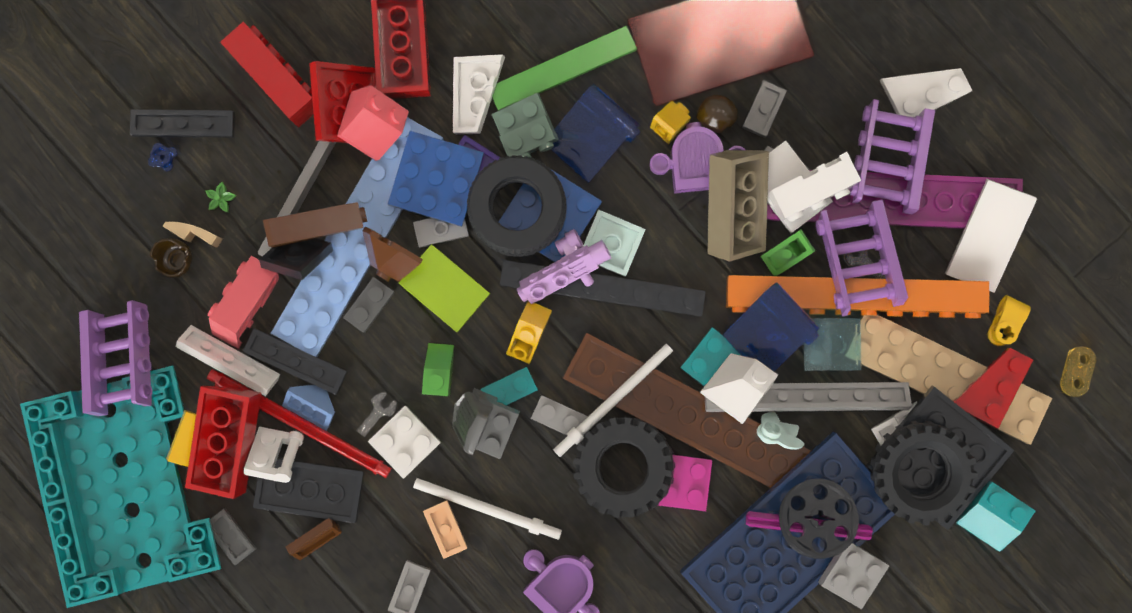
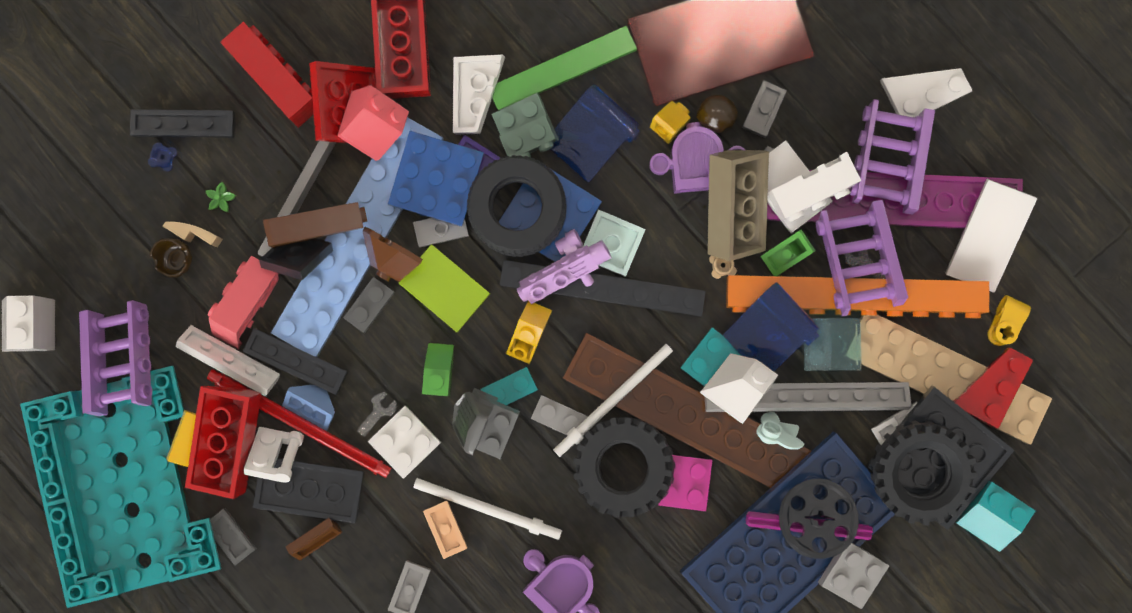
clear yellow plate [1061,346,1096,397] -> none
none -> white slope [2,296,55,352]
none -> tan plate [709,255,737,279]

